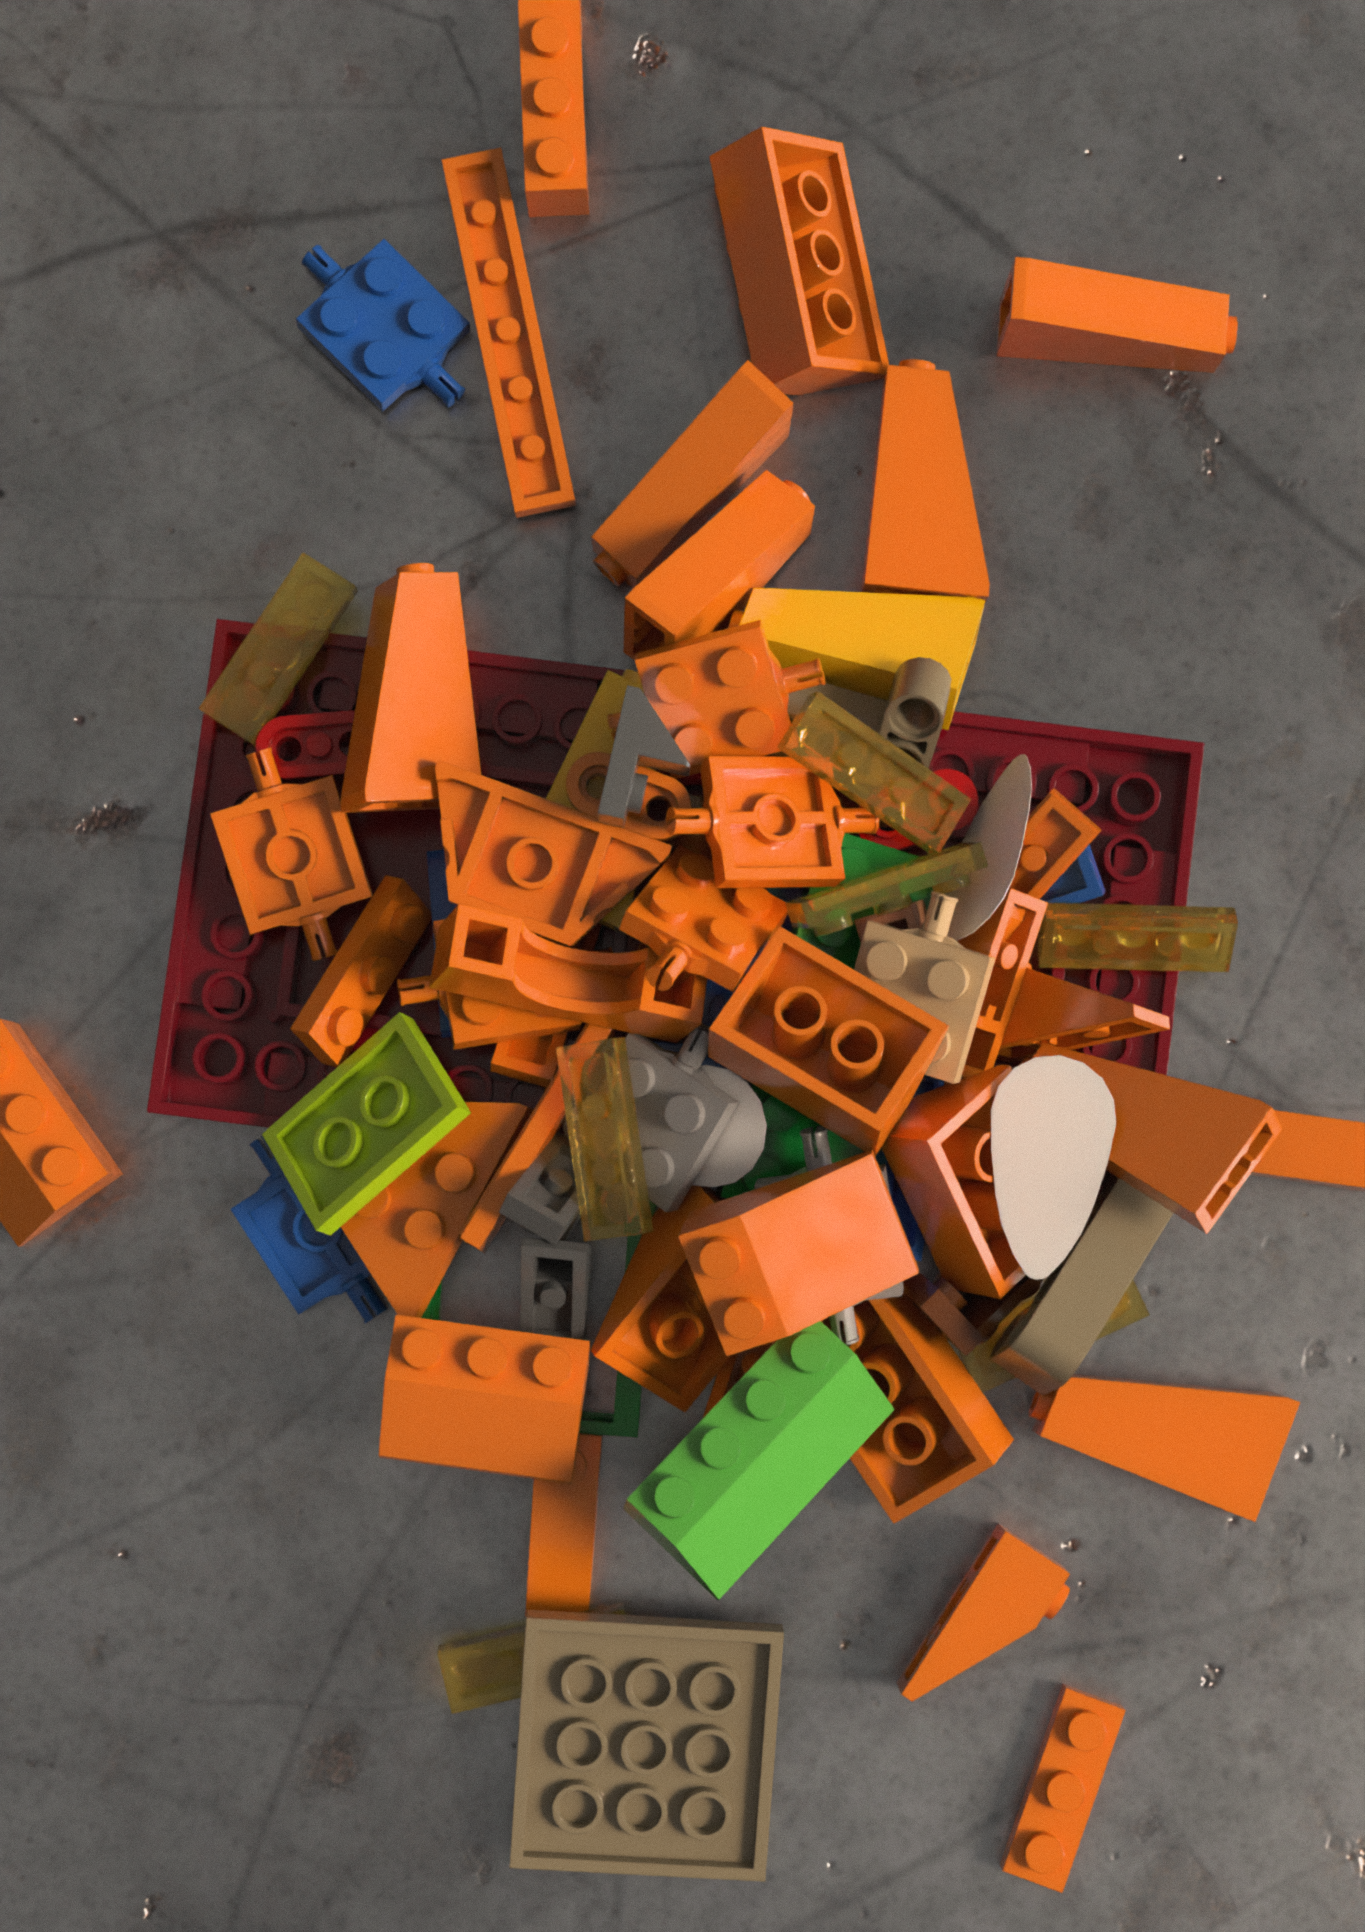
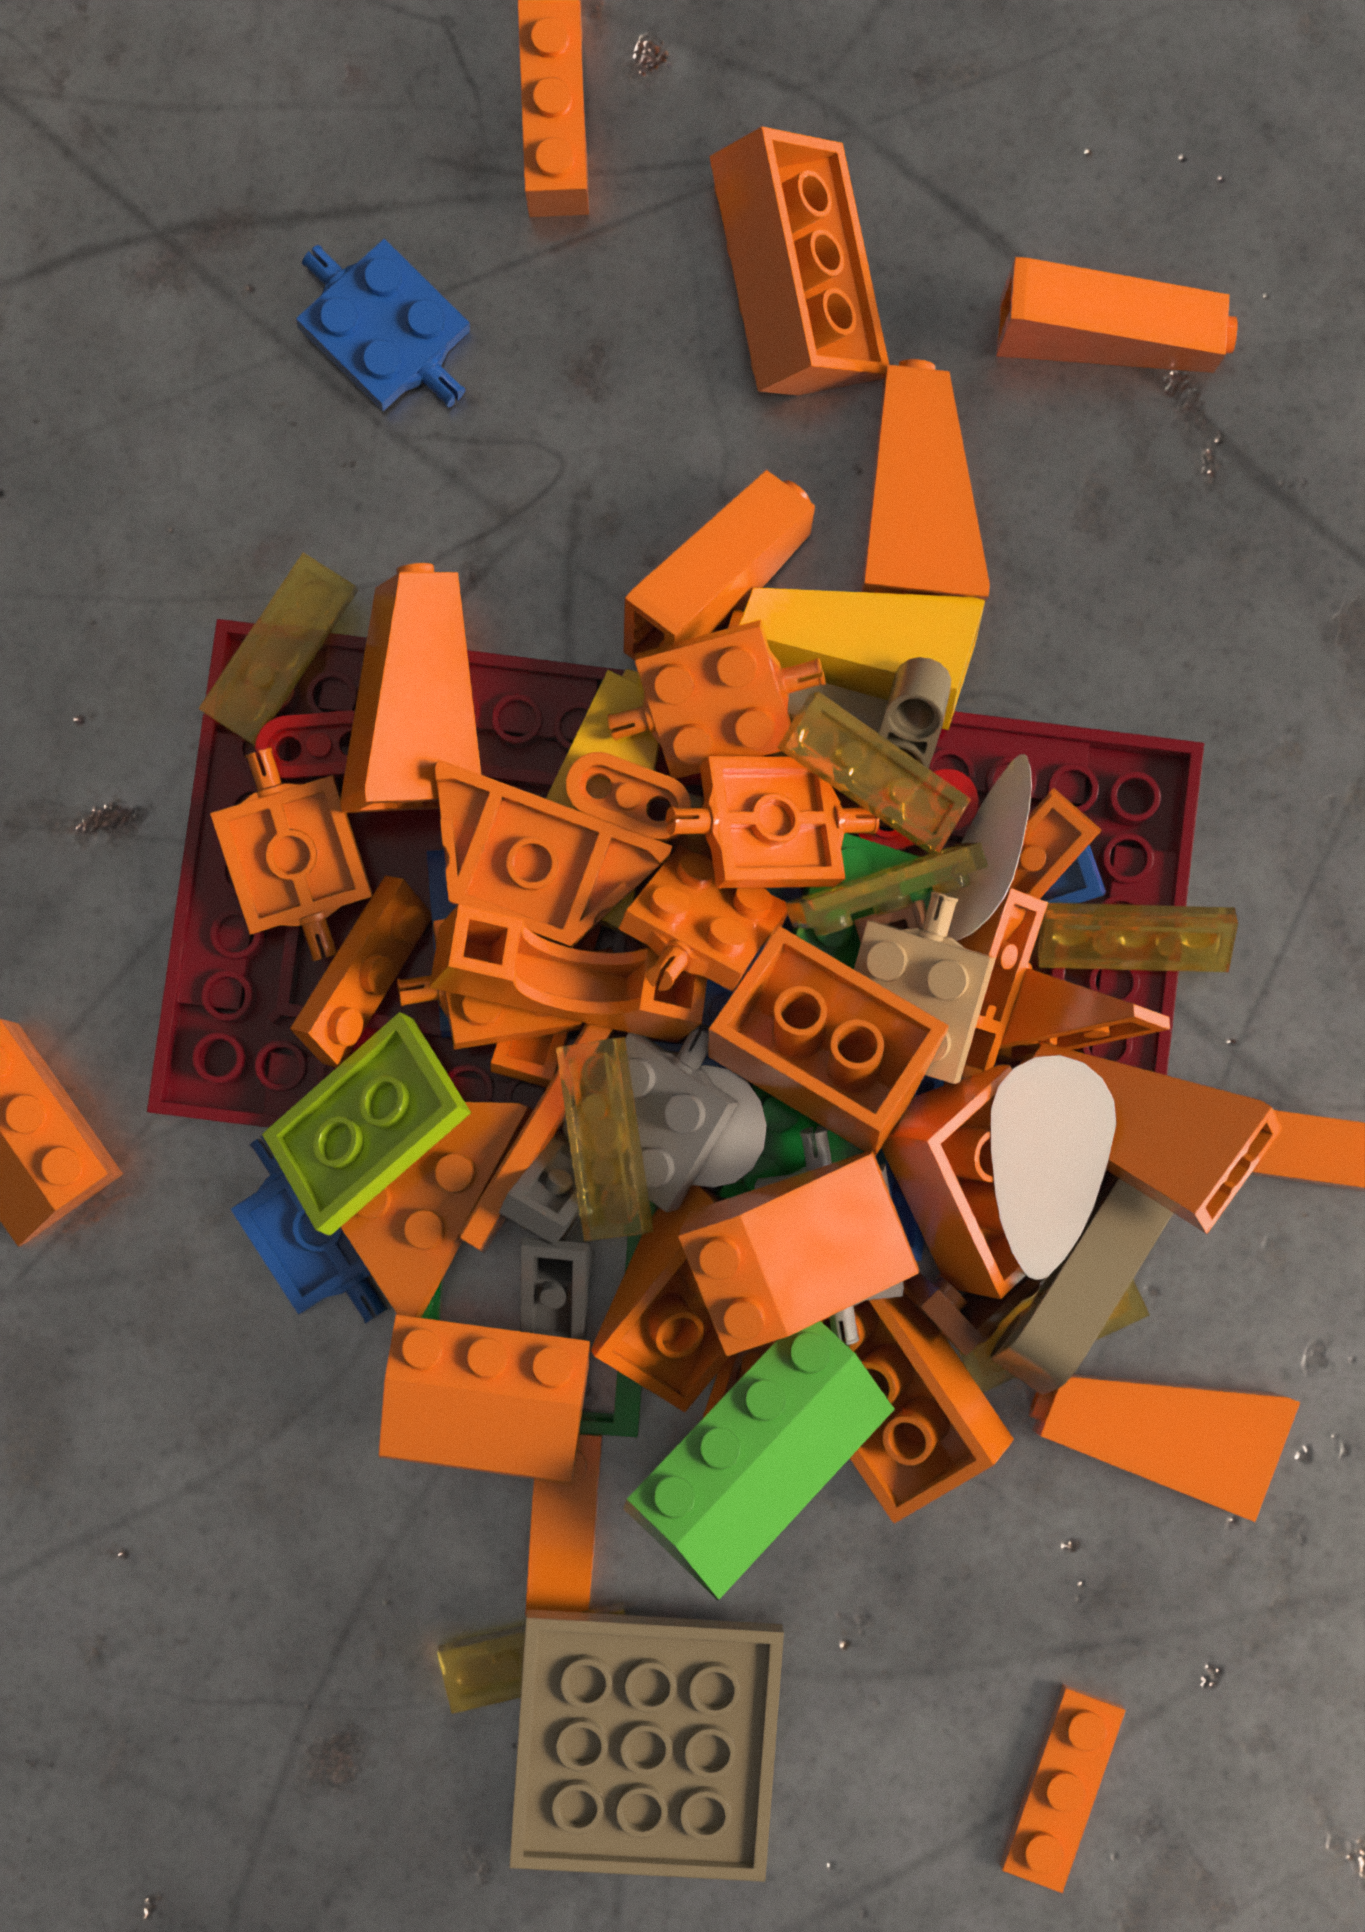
orange plate [441,147,576,518] -> none
orange slope [591,360,794,588] -> none
dark grey slope [598,685,690,828] -> none
orange slope [896,1523,1070,1702] -> none

